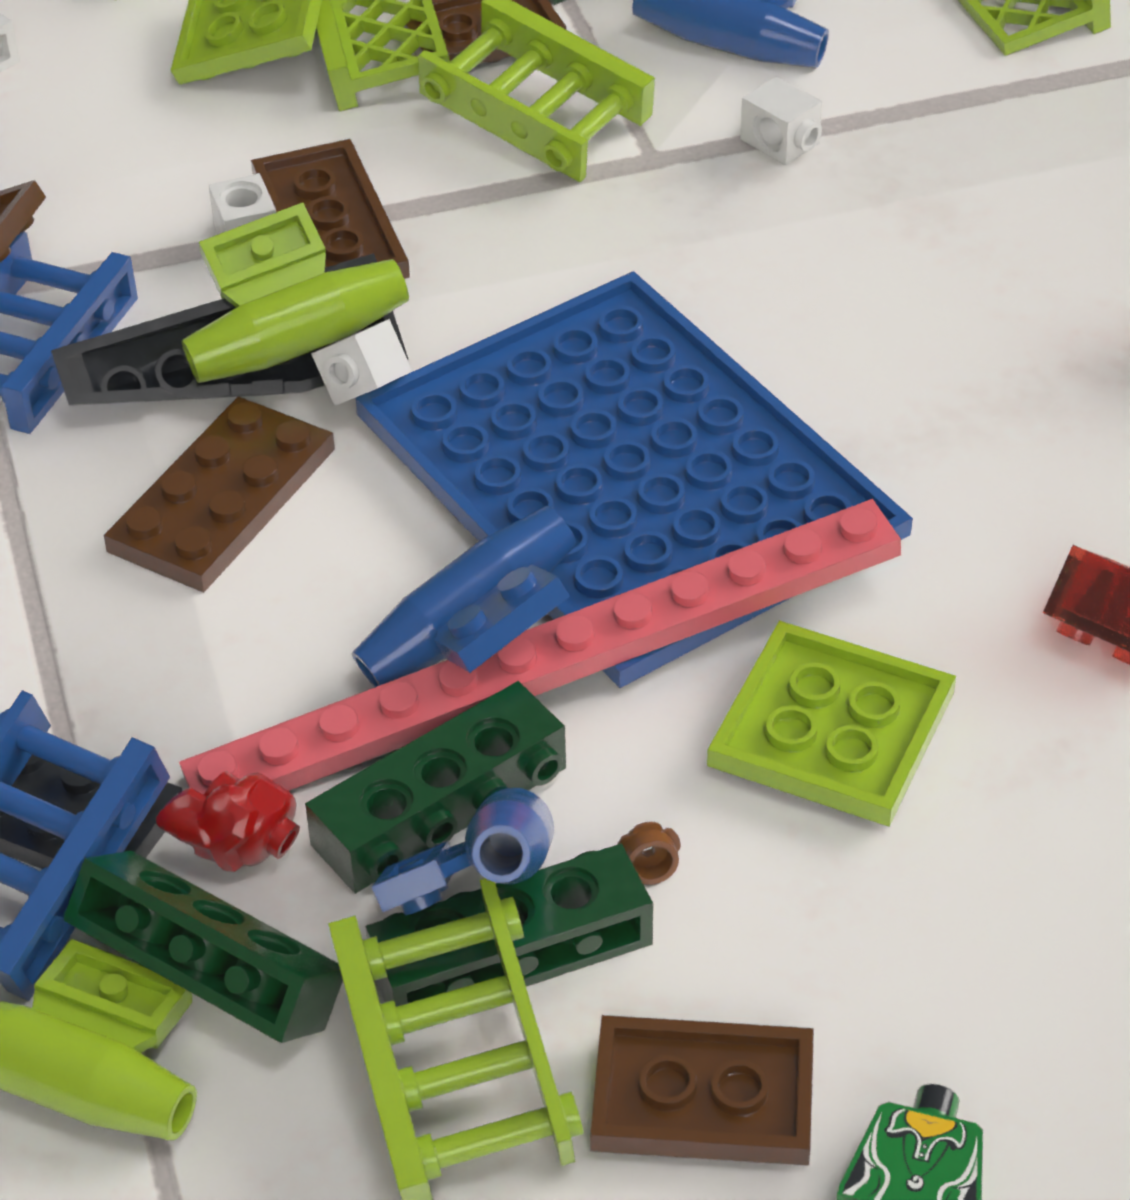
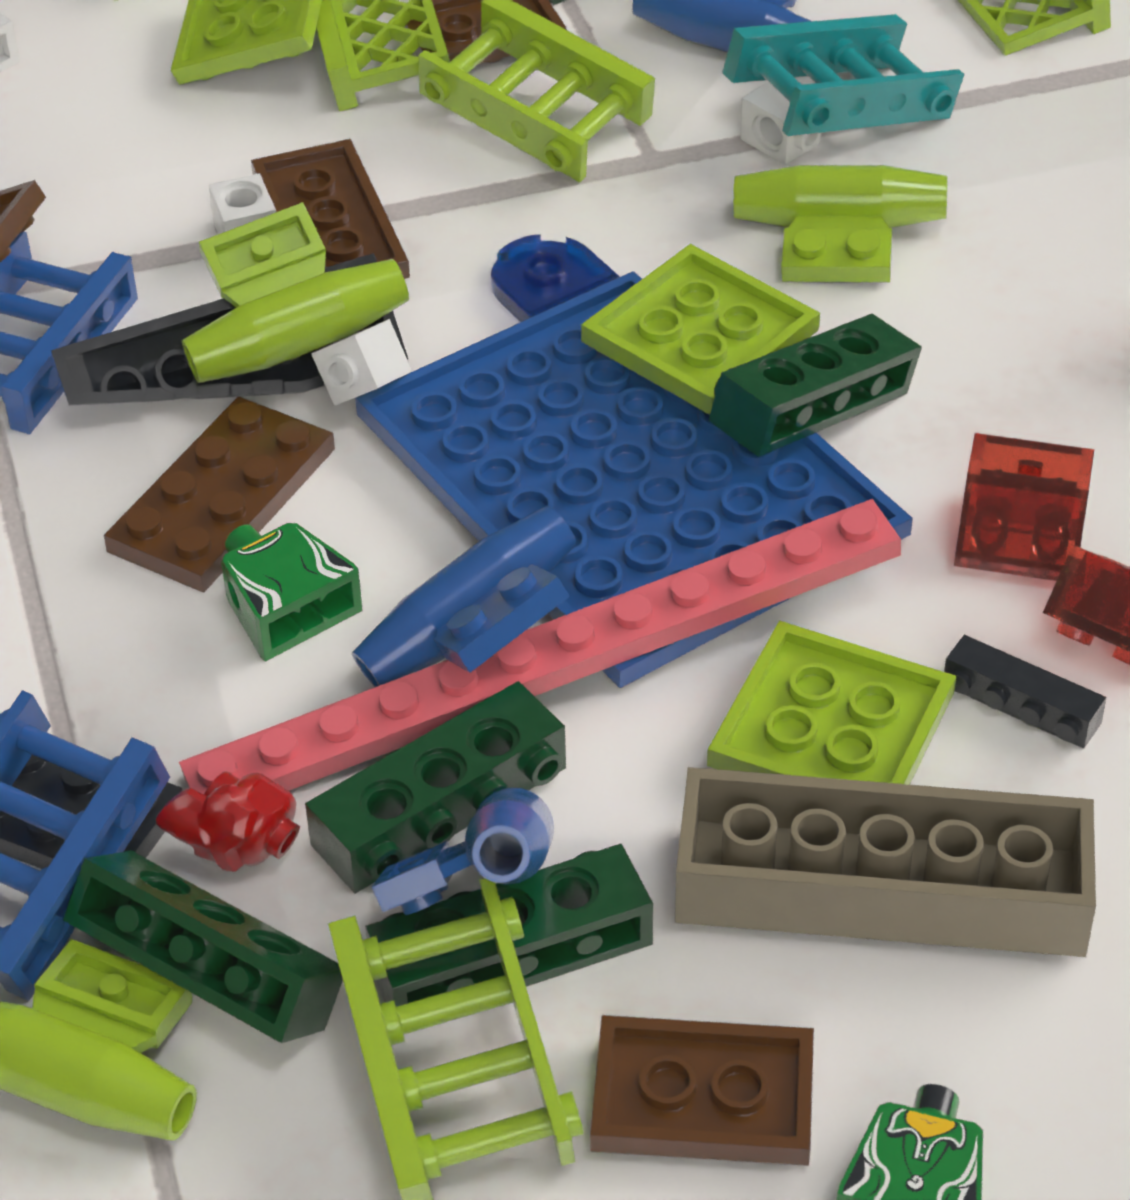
dark orange plate [617,822,681,885] -> none
none -> green torso [221,523,363,662]
none -> clear blue tile [491,234,619,322]
none -> lime plate [581,243,820,415]
none -> dark tan brick [675,767,1096,957]
none -> dark green brick [708,313,922,457]
none -> teal fence [722,14,965,136]
none -> lime plate [733,165,948,282]
none -> black piece [944,634,1107,748]
none -> clear red slope [954,433,1095,584]

